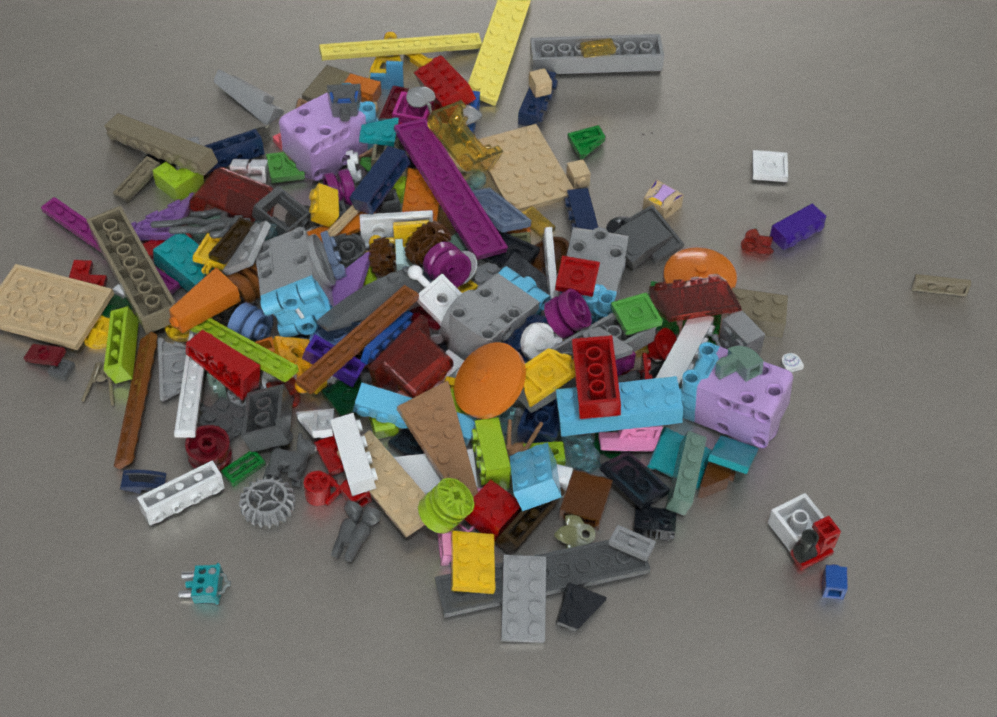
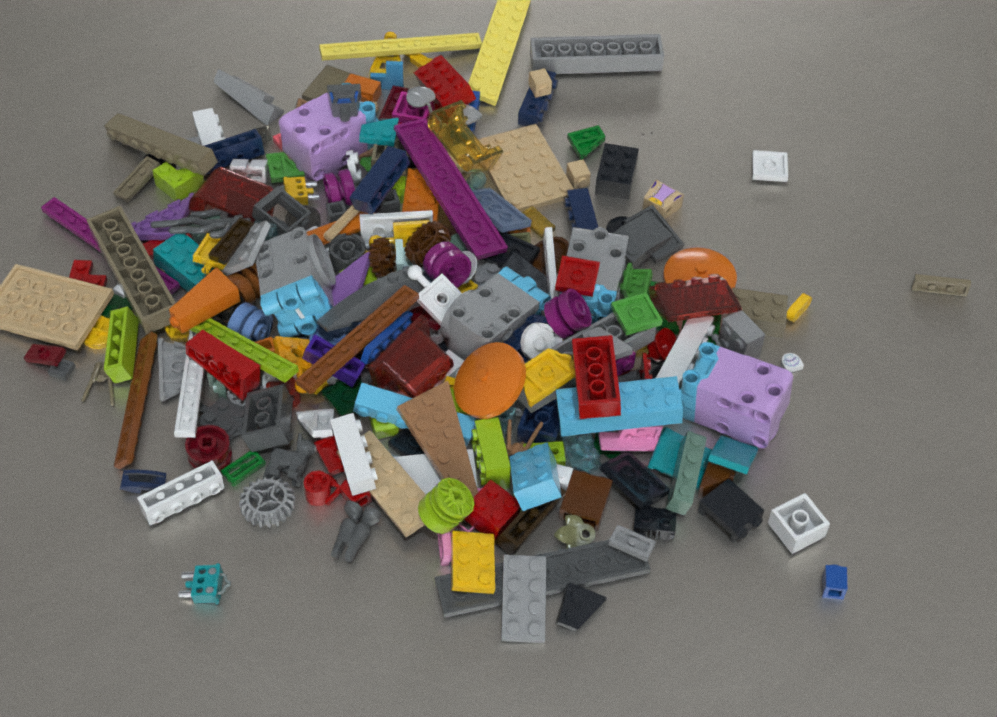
yellow brick [309,183,339,227] -> none
sand blue hinge [321,230,347,280] -> none
clear yellow tile [580,38,616,58] -> none
sand green brick [715,346,764,382] -> none
clear red plate [741,228,774,256] -> none
dark purple brick [769,203,827,250] -> none
red hips [790,515,841,571] -> none
none -> white brick [192,108,225,146]
none -> yellow piece [280,177,320,206]
none -> black brick [595,143,639,200]
none -> bright green bracket [620,263,653,298]
none -> black panel [698,478,764,543]
none -> yellow beam [786,293,812,323]

